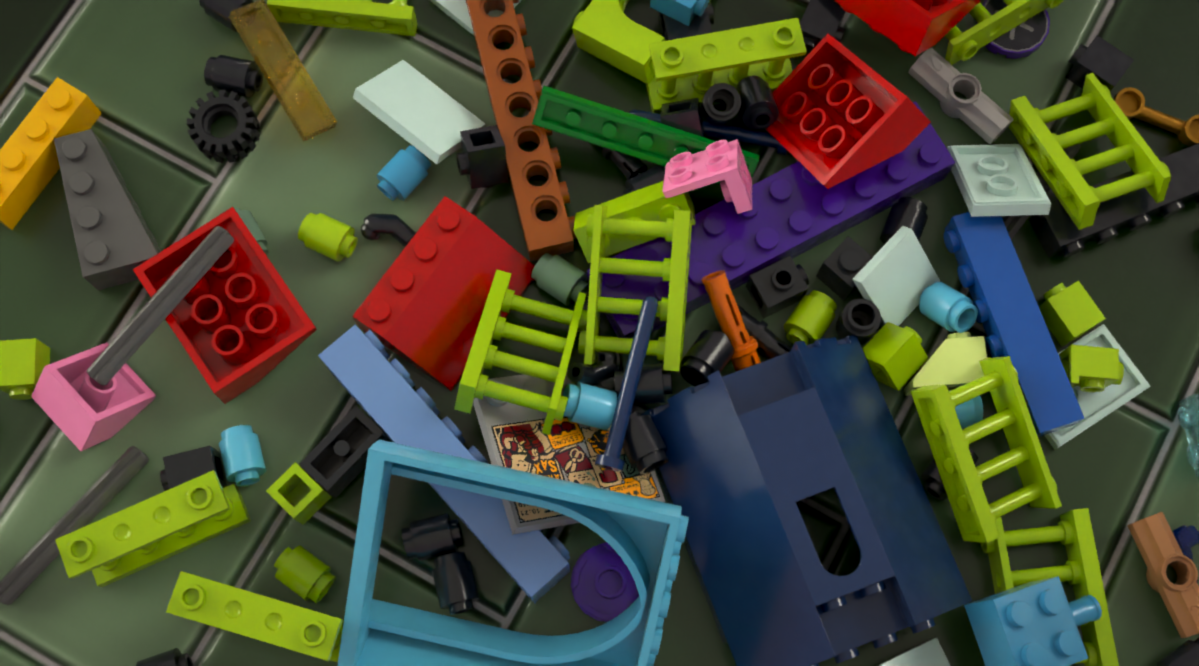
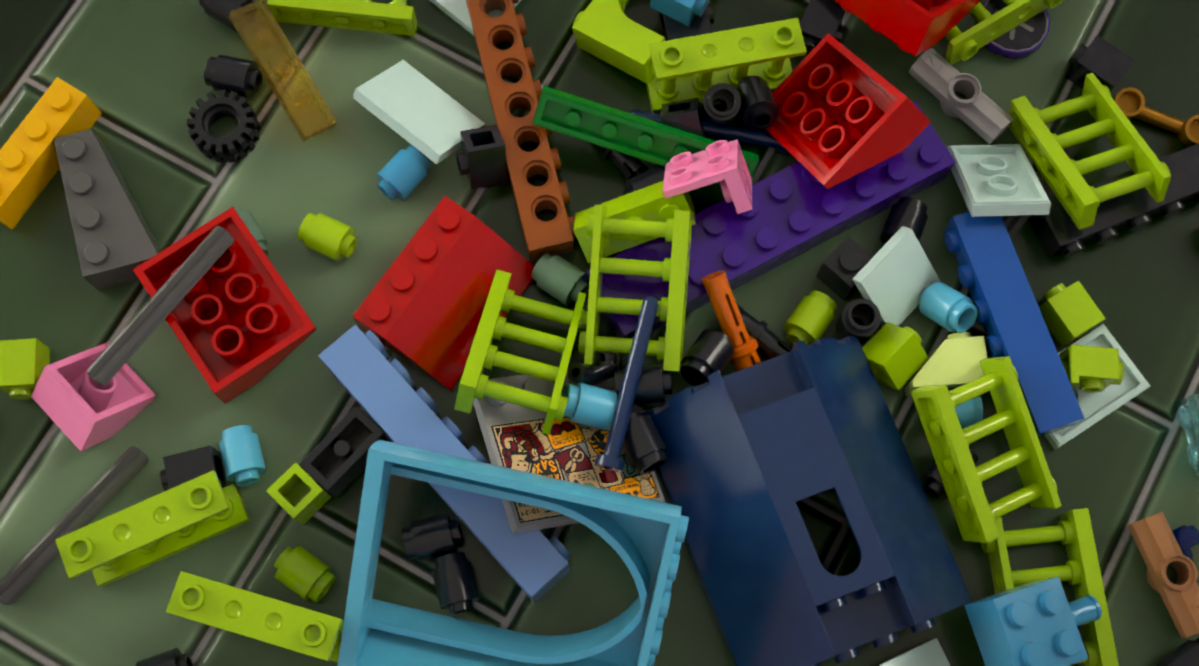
black arm [360,213,416,247] -> none
dark purple tile [570,542,639,623] -> none
black brick [746,256,809,319] -> none

